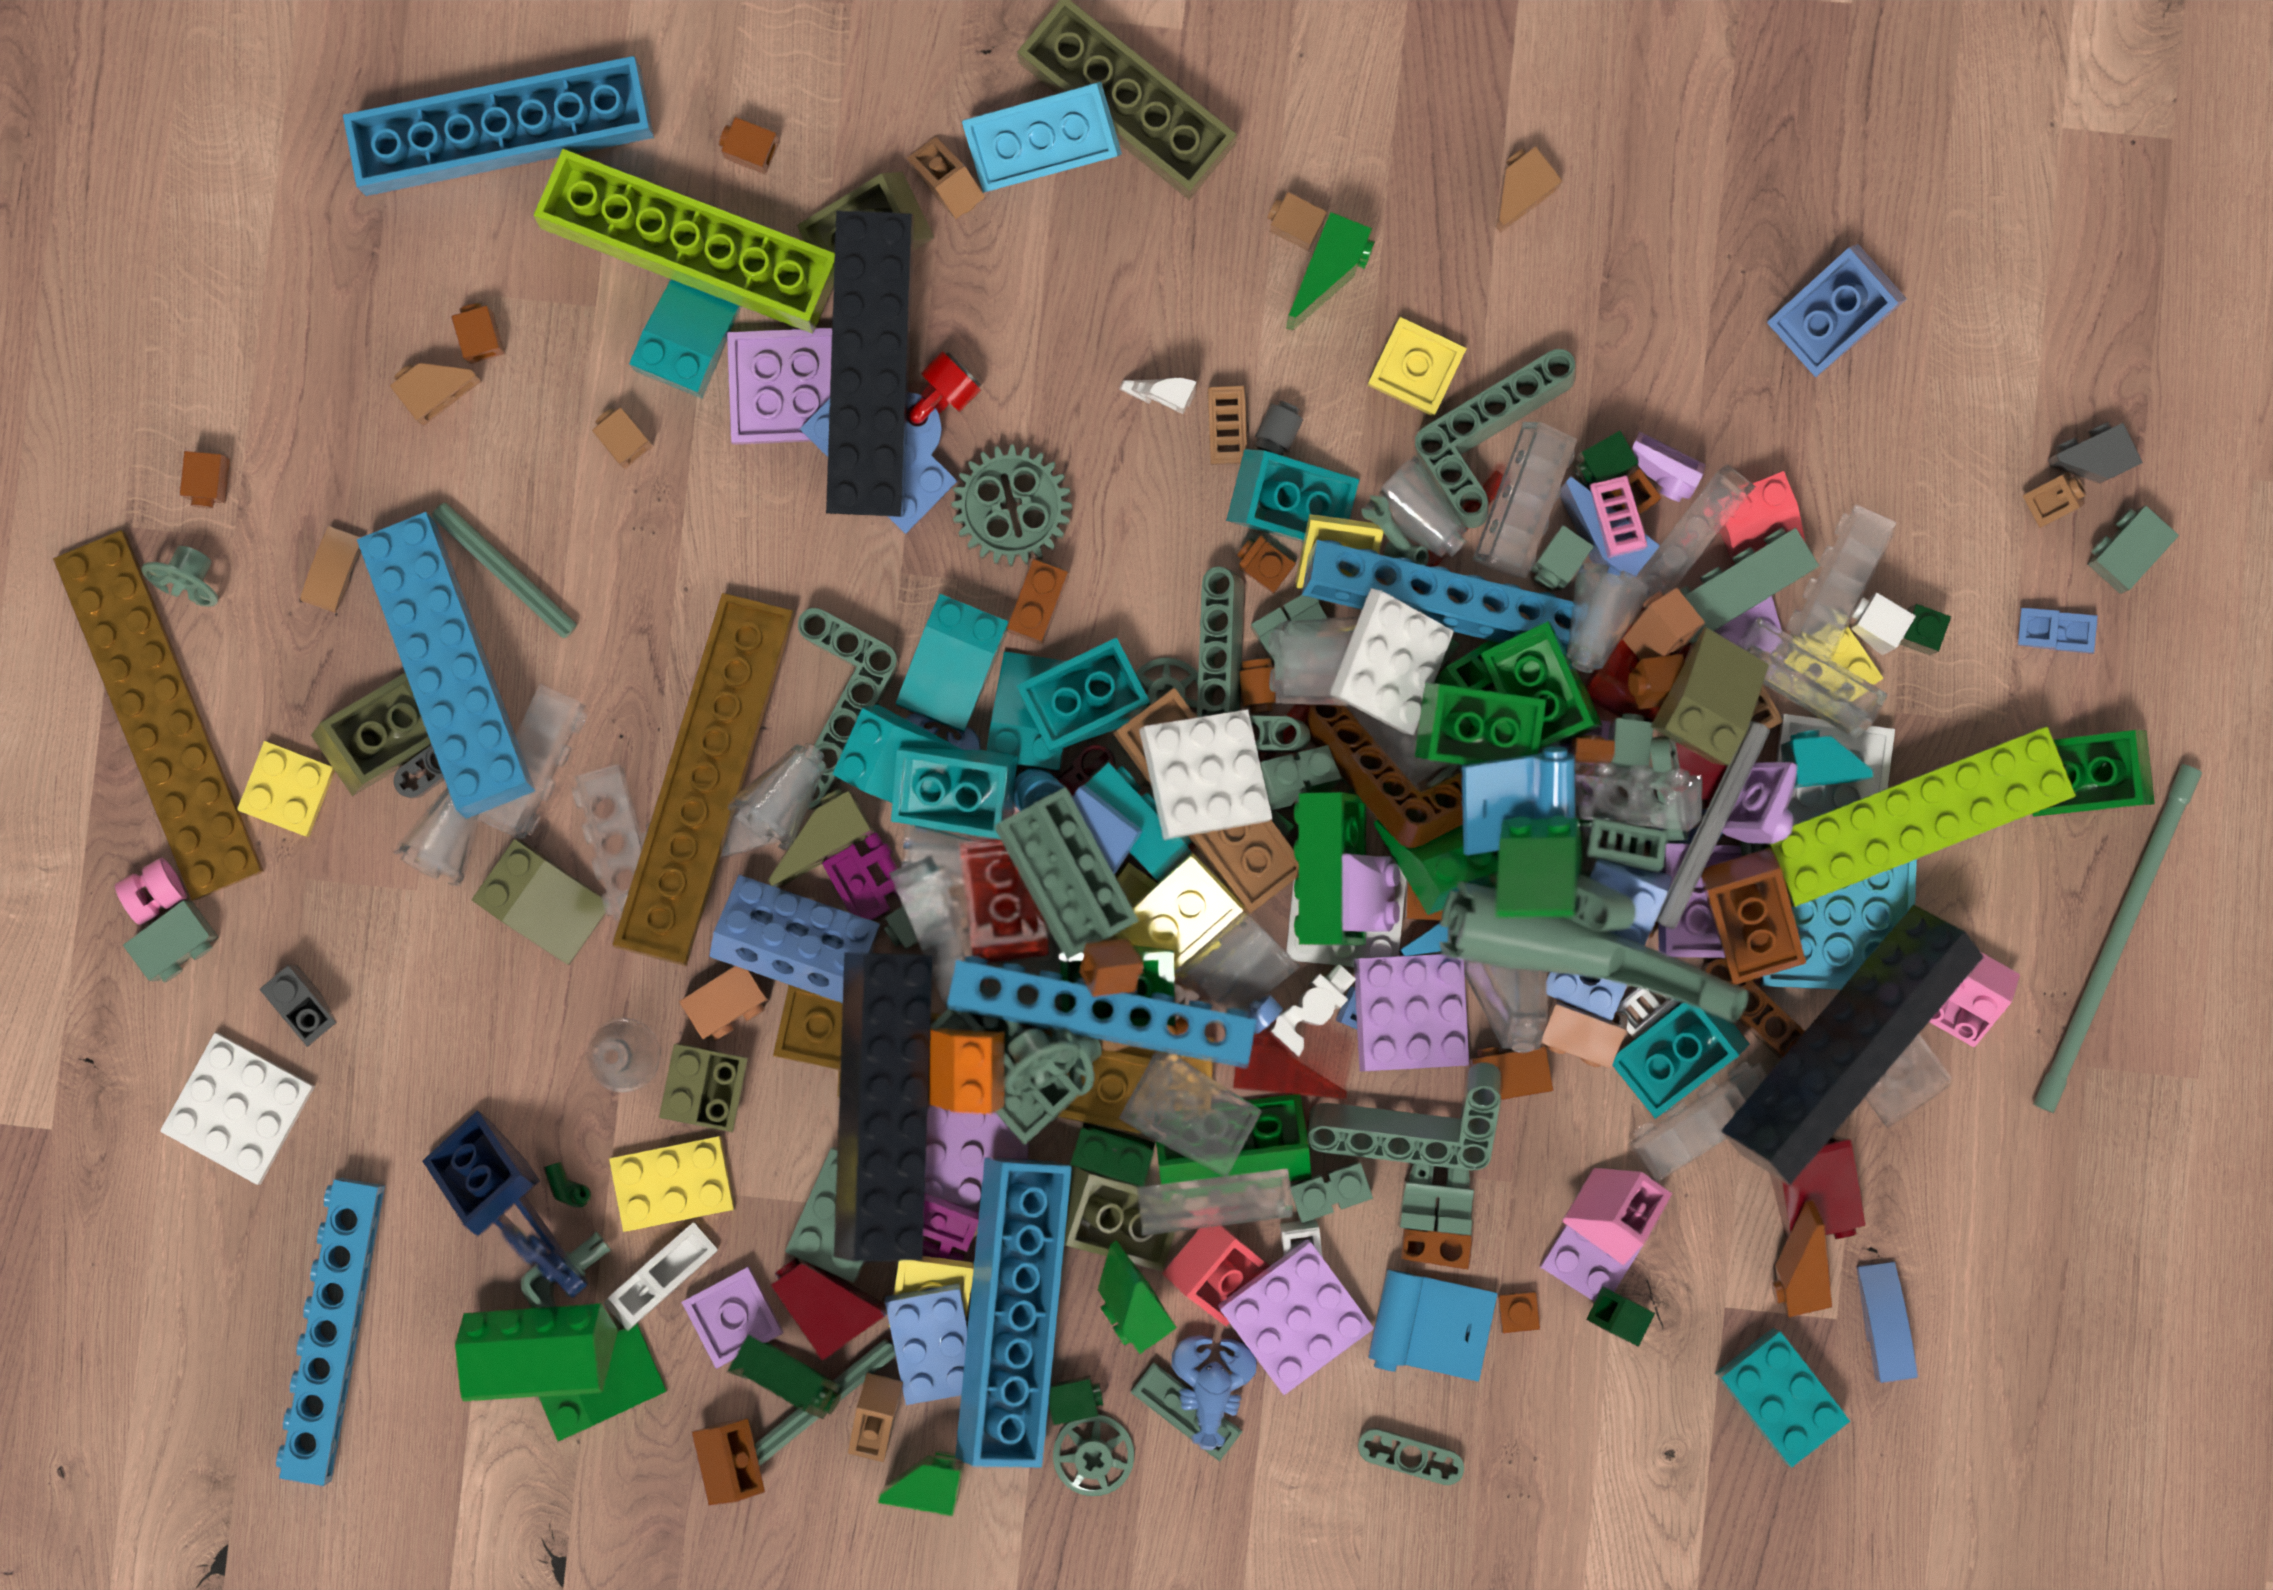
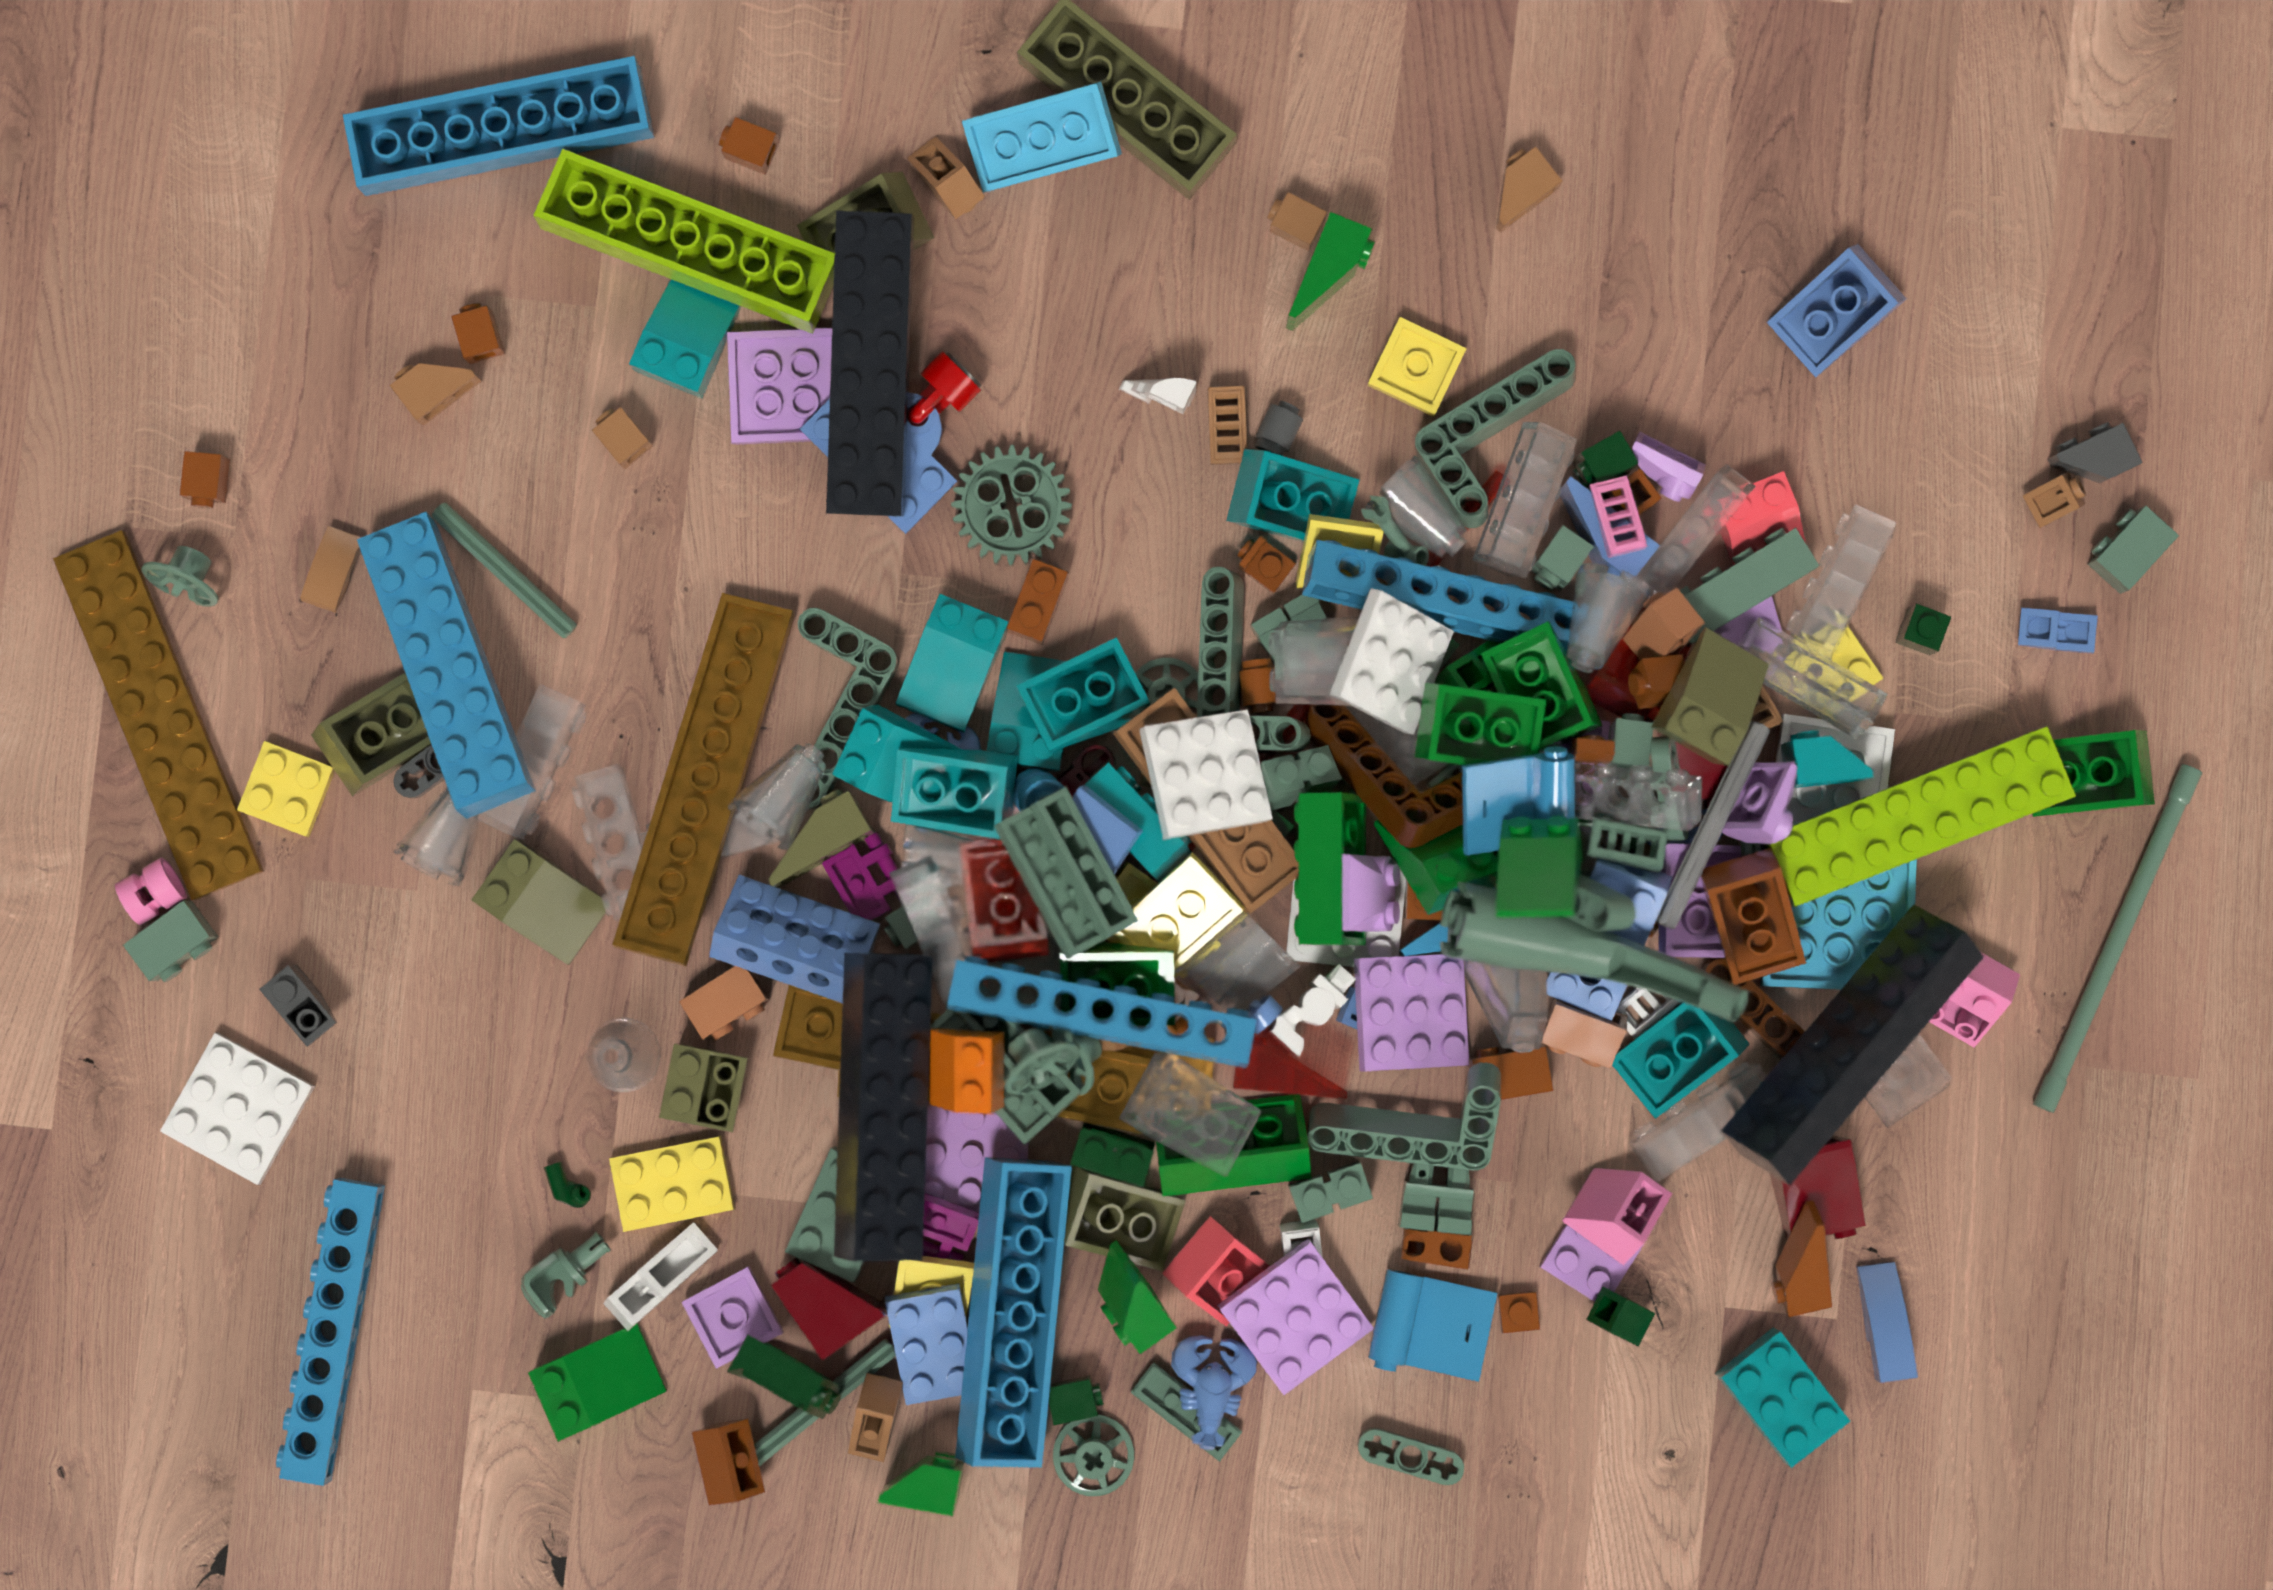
dark blue slope [422,1110,588,1298] -> none
green slope [455,1303,618,1402] -> none
dark orange brick [1080,938,1143,997] -> none
clear brick [1137,1169,1293,1236] -> none
white slope [1851,593,1916,655] -> none

